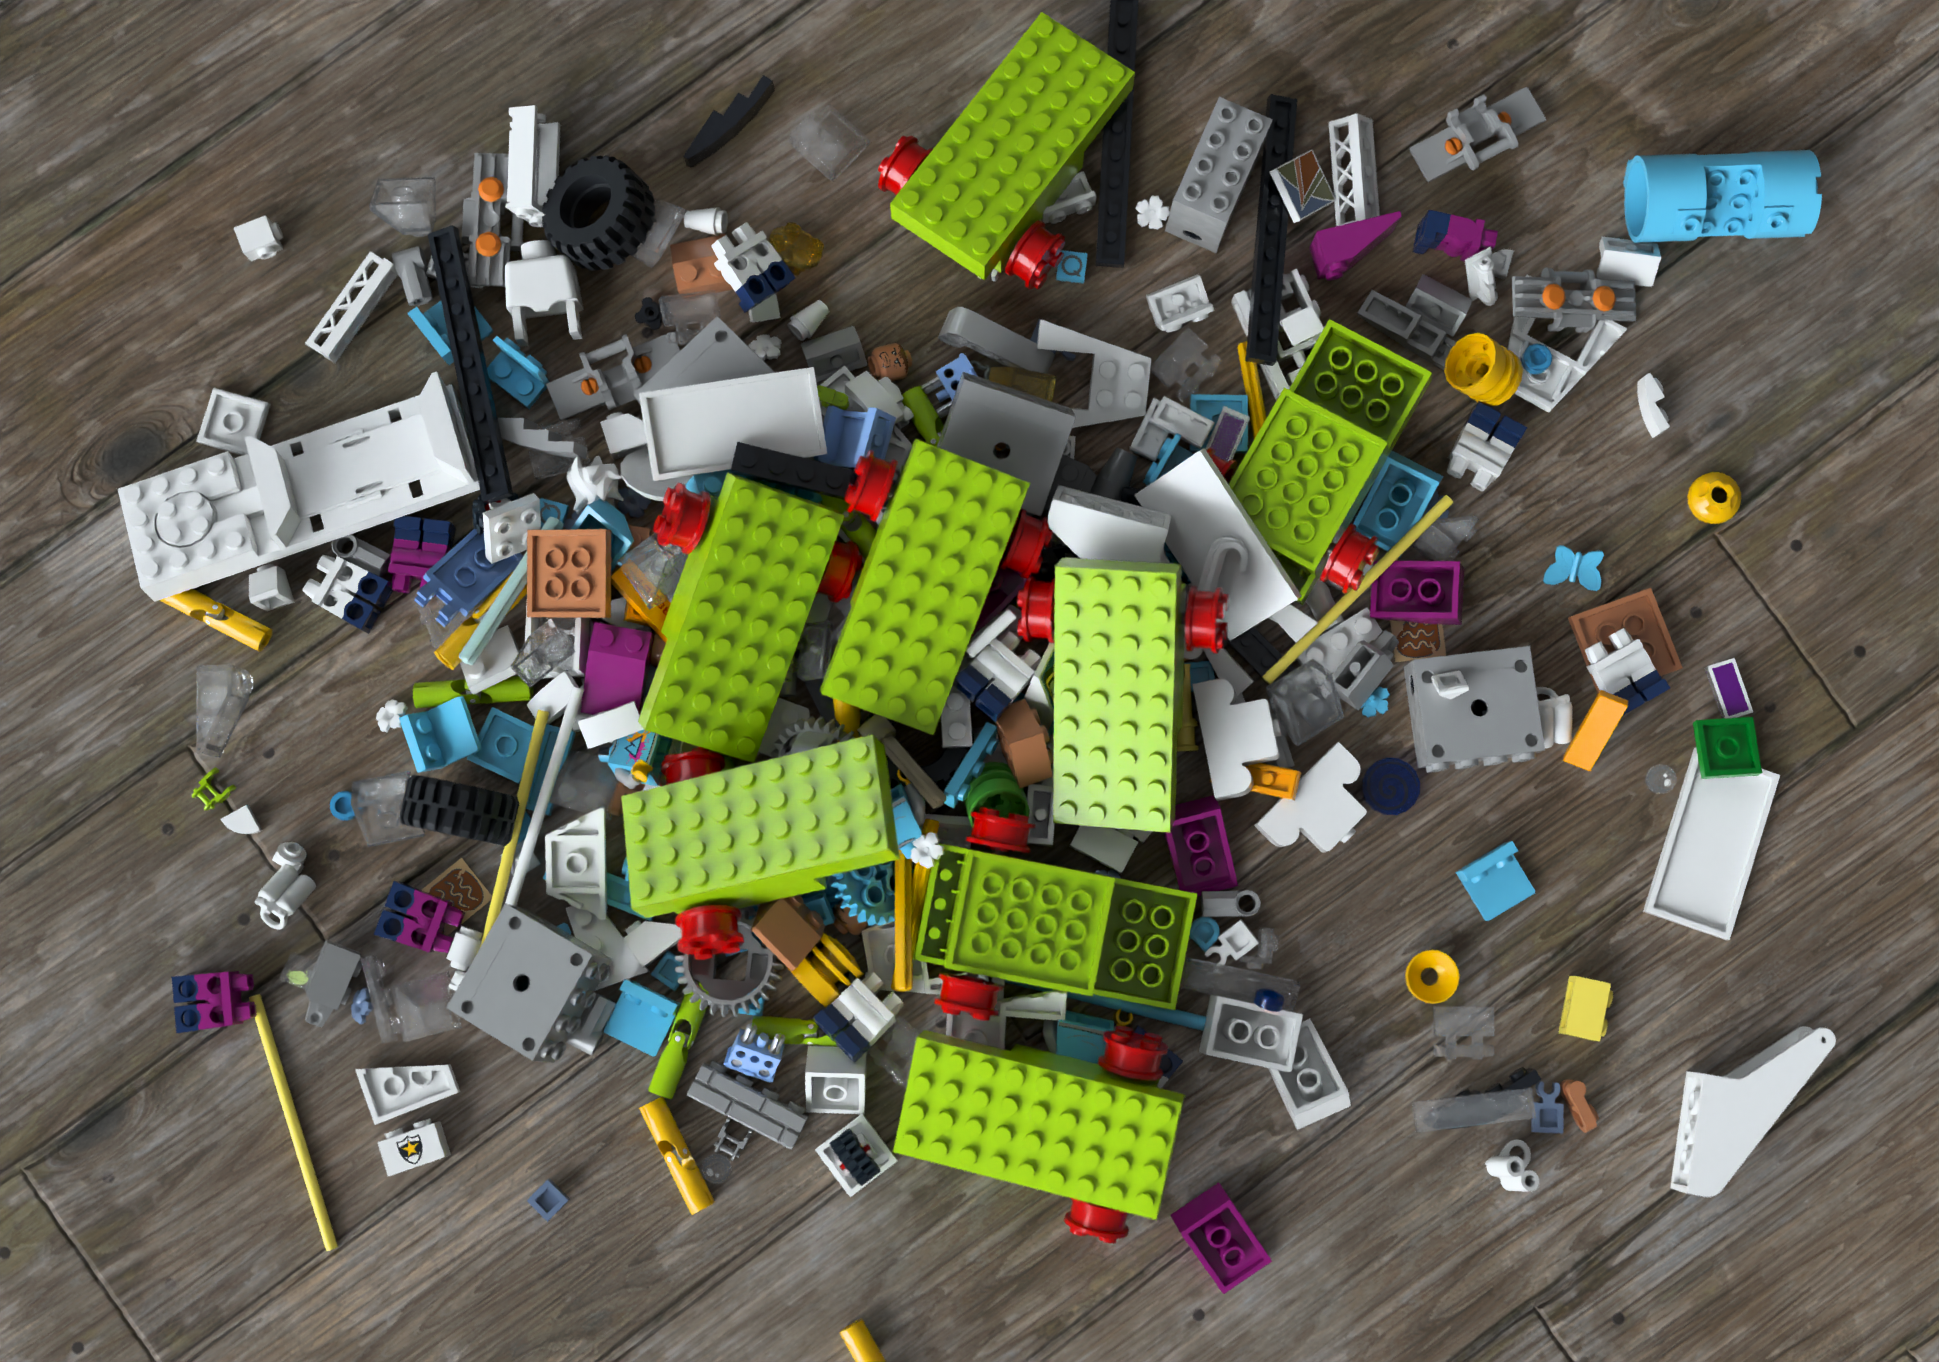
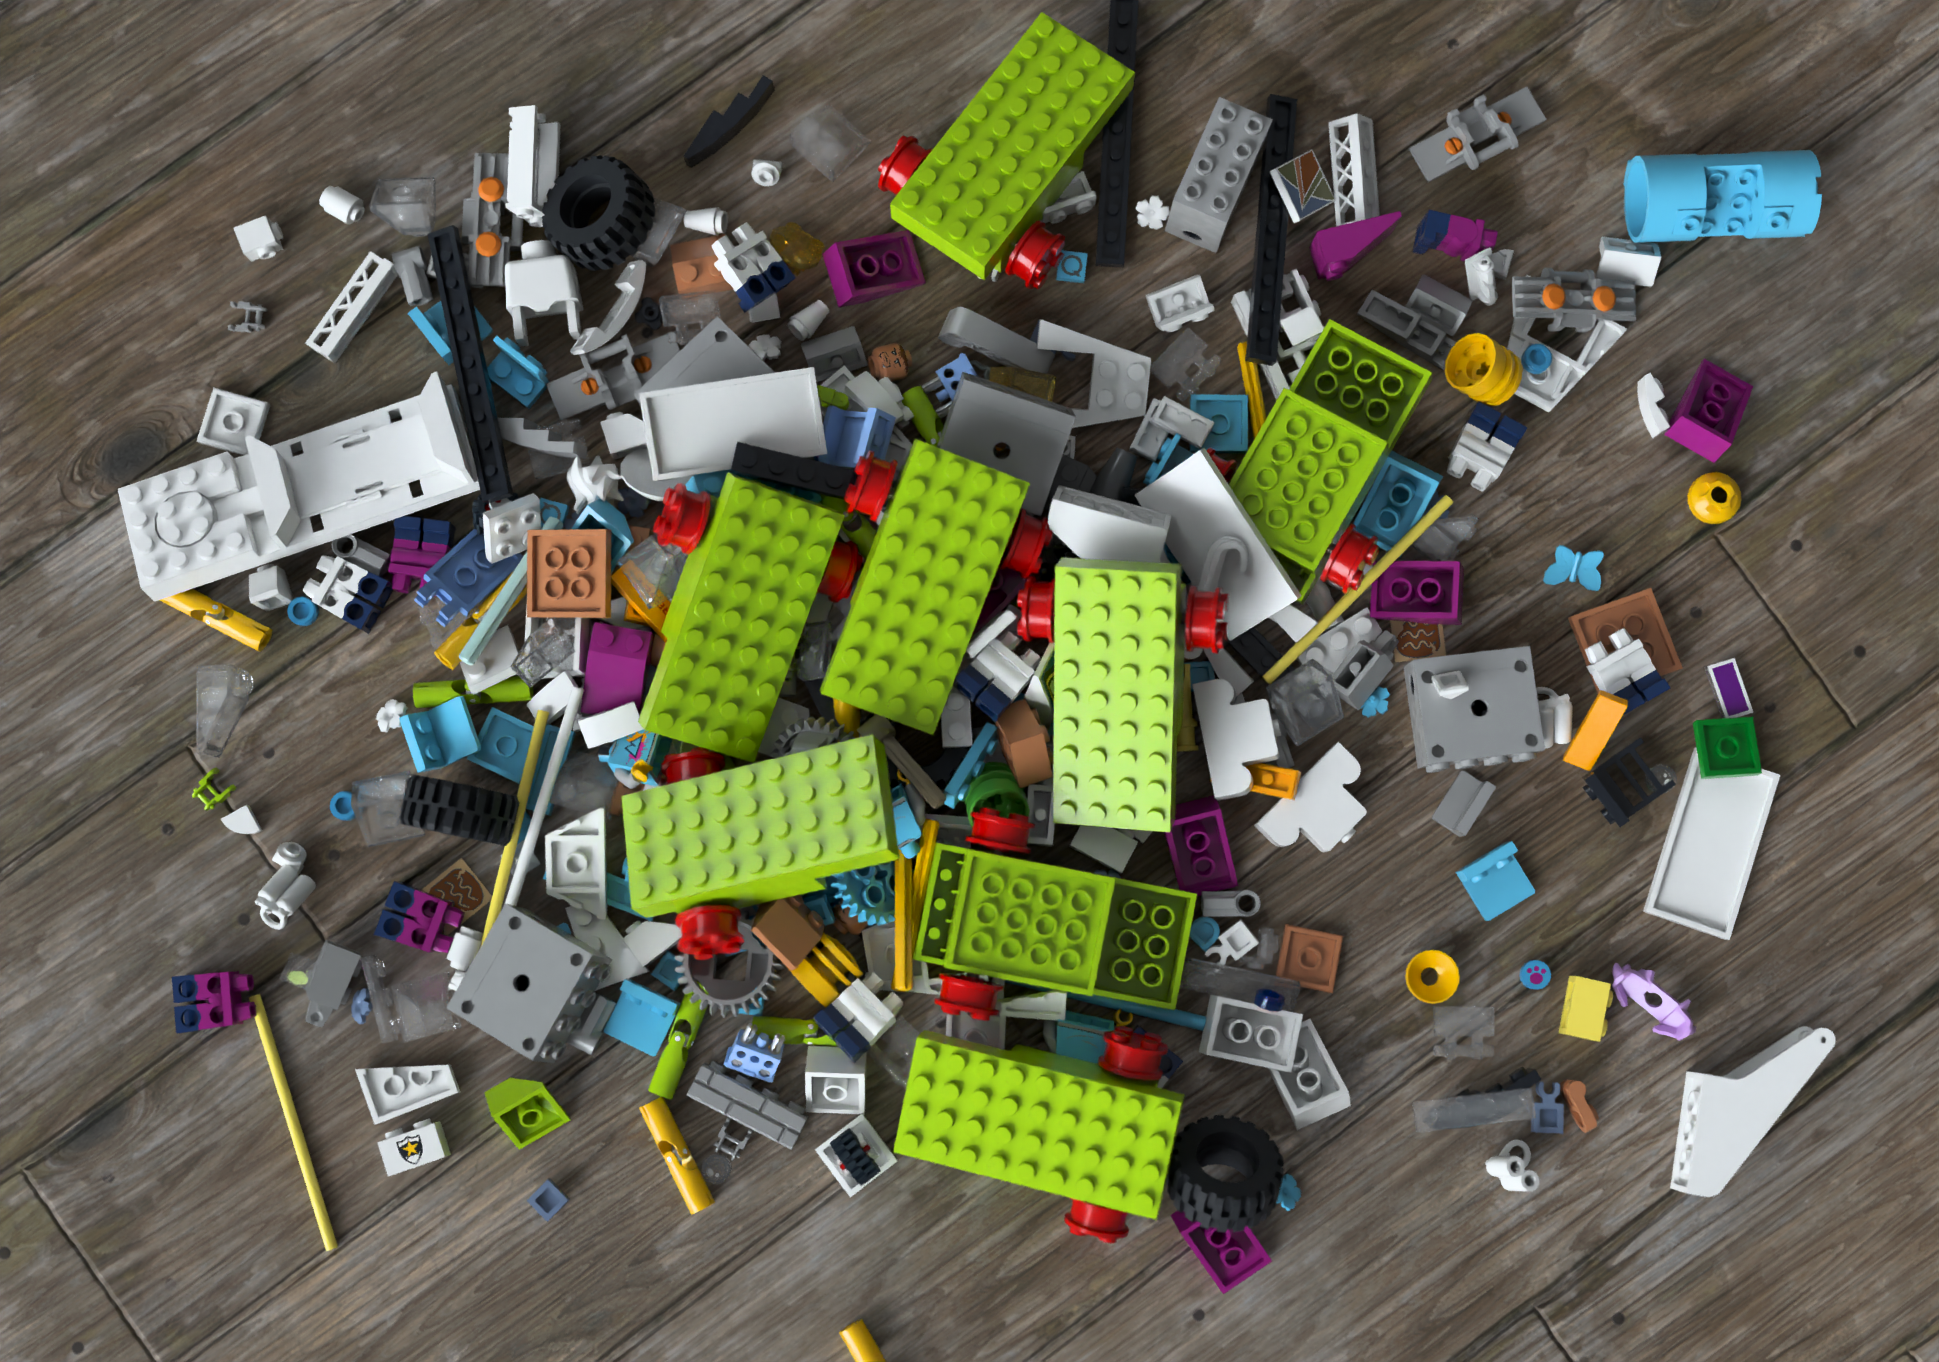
white plant [911,832,945,869] -> none
clear tile [1205,406,1250,462] -> none
clear blue tile [1362,758,1420,815] -> none
none -> light grey piece [228,301,267,333]
none -> dark azure tile [287,597,319,626]
none -> white brick [320,186,365,225]
none -> lime slope [484,1078,570,1150]
none -> white slope [570,259,646,355]
none -> white plate [751,159,782,186]
none -> magenta slope [822,230,926,307]
none -> black tyre [1166,1115,1284,1232]
none -> nougat tile [1274,924,1343,993]
none -> medium azure plant [1276,1174,1301,1211]
none -> light grey panel [1432,771,1496,837]
none -> dark azure tile [1520,960,1551,990]
none -> black plate [1582,737,1676,827]
none -> lavender piece [1612,963,1697,1041]
none -> magenta slope [1664,359,1753,463]

